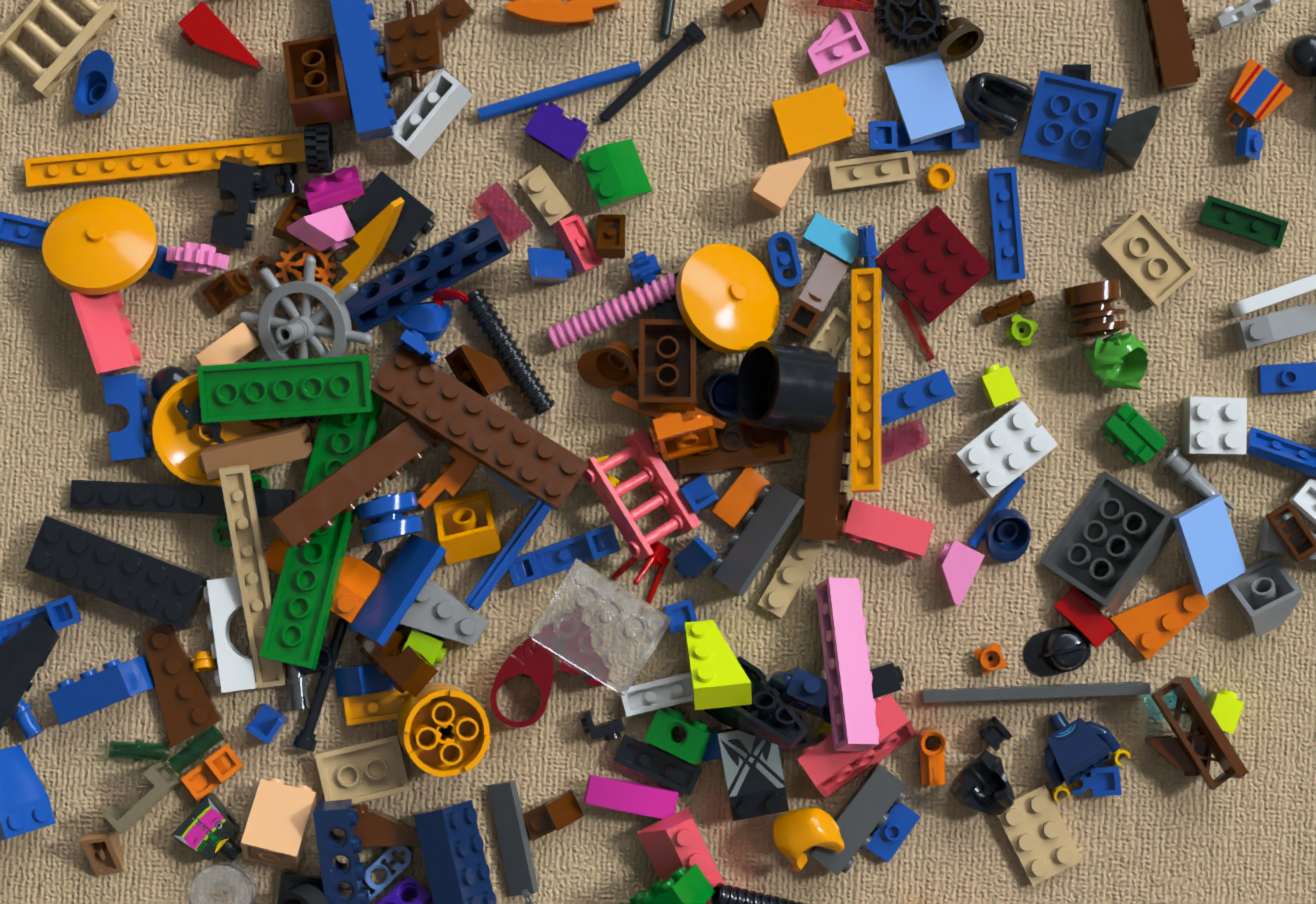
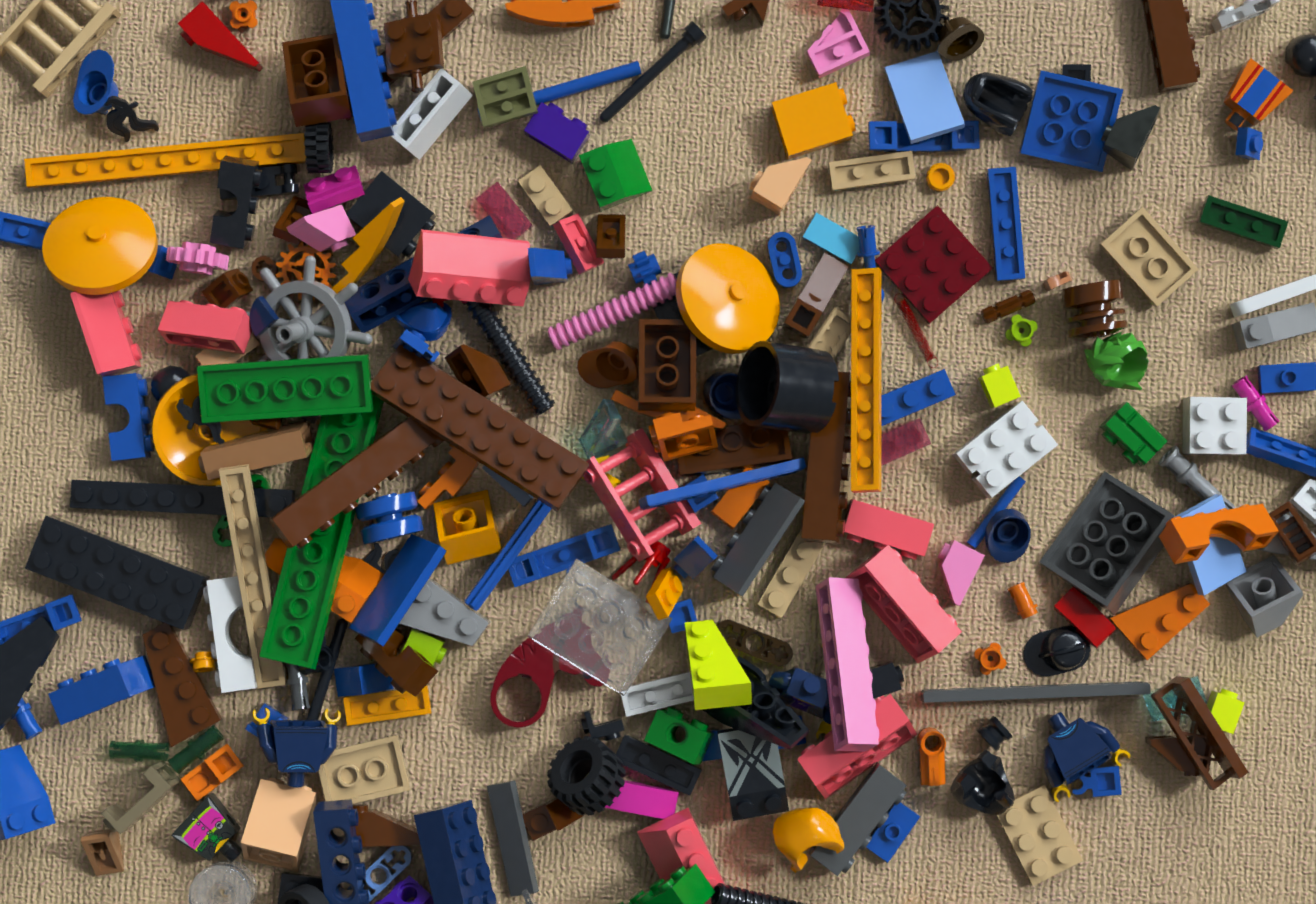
light orange brick [397,683,490,777] -> none
none -> black piece [105,96,159,142]
none -> coral brick [158,300,252,354]
none -> orange plate [229,0,258,29]
none -> dark blue tile [250,296,279,336]
none -> dark blue torso [252,708,341,787]
none -> coral slope [408,229,530,307]
none -> olive slope [472,66,538,129]
none -> black tyre [547,736,626,816]
none -> clear light blue slope [579,399,628,459]
none -> blue tile [638,457,806,510]
none -> light orange plate [646,567,683,620]
none -> dark brown beam [717,619,793,666]
none -> coral slope [845,545,962,663]
none -> orange pin [1008,582,1038,619]
none -> nougat tile [1043,271,1072,292]
none -> orange arch [1159,504,1279,564]
none -> dark pink pin [1231,375,1280,431]

